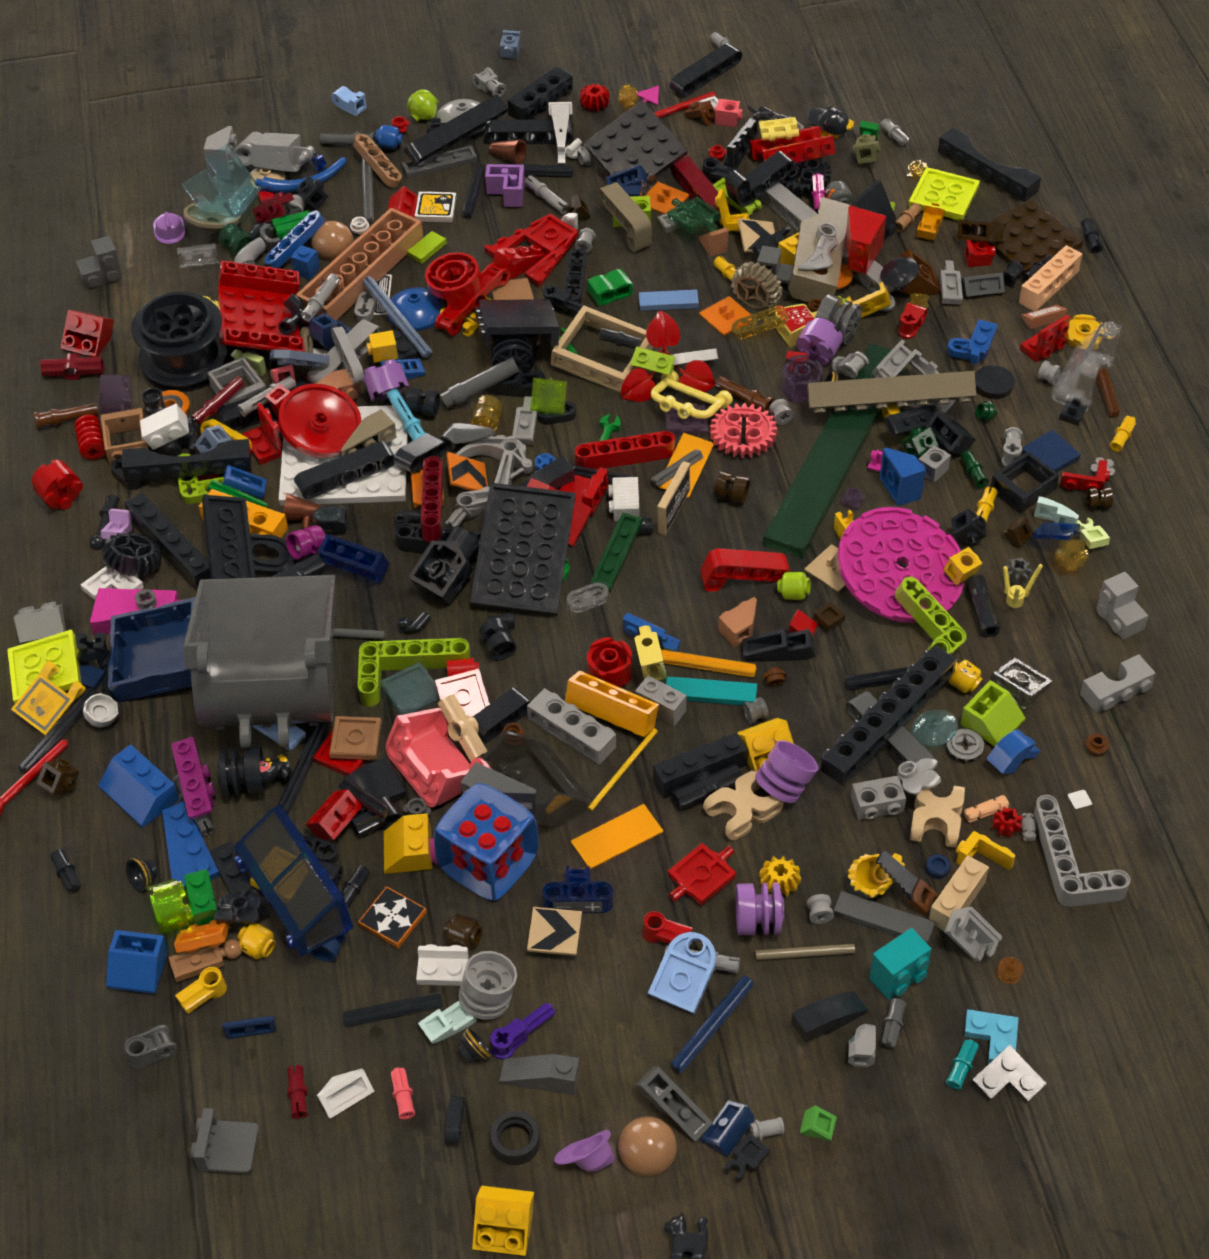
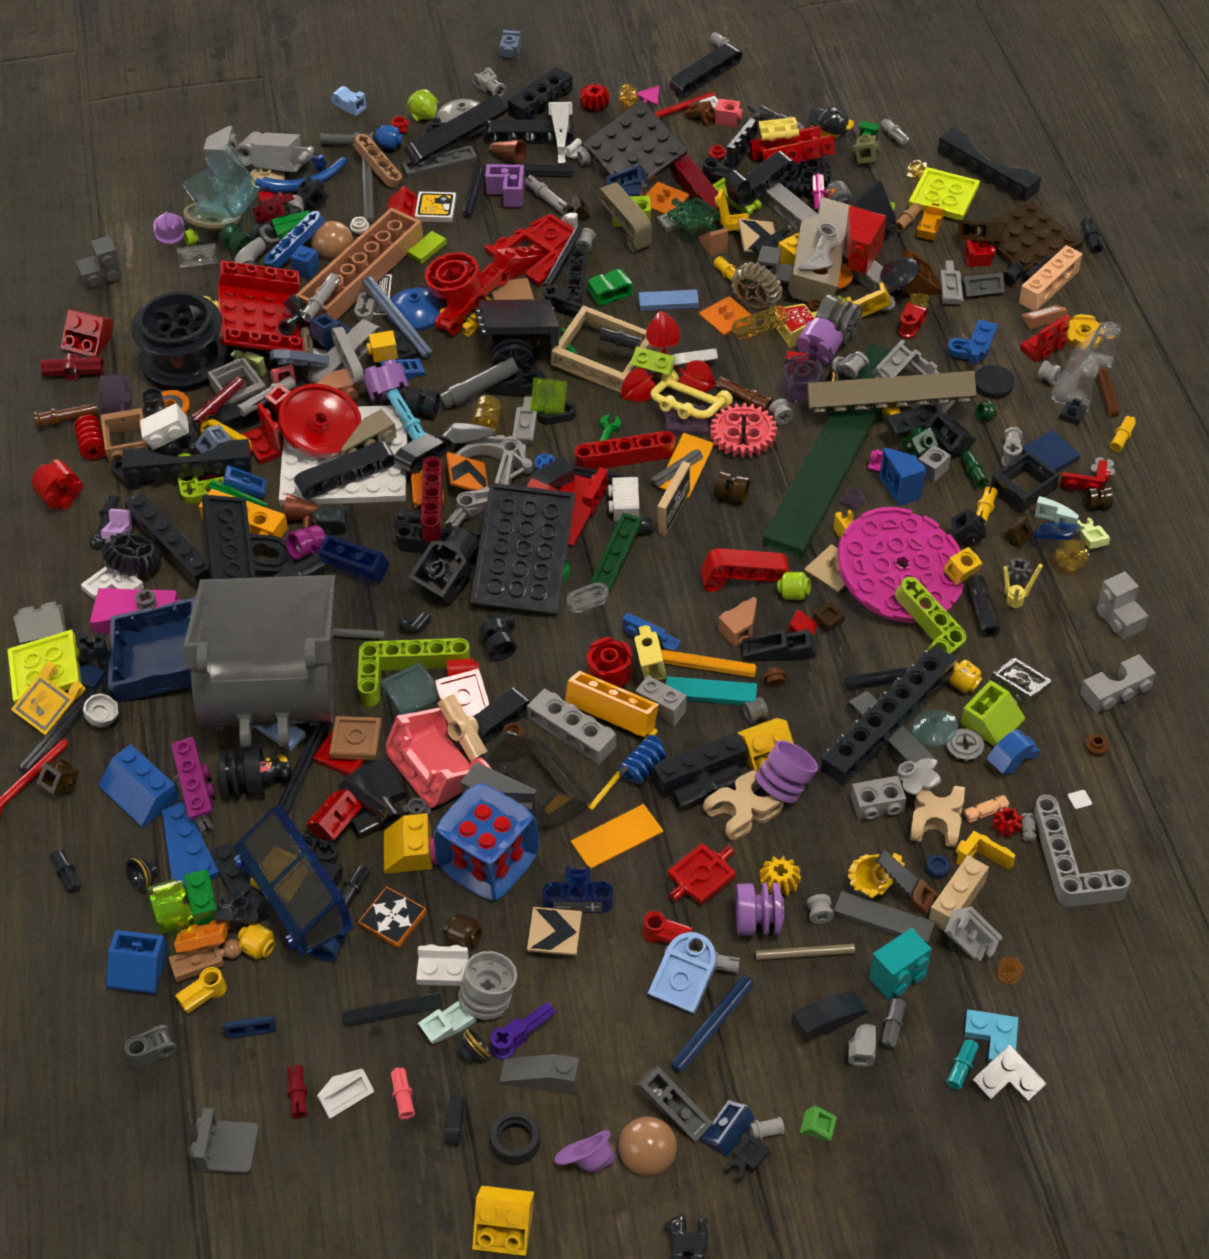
none -> lime plate [183,228,199,247]
none -> black bar [543,226,583,287]
none -> blue piece [618,735,667,785]

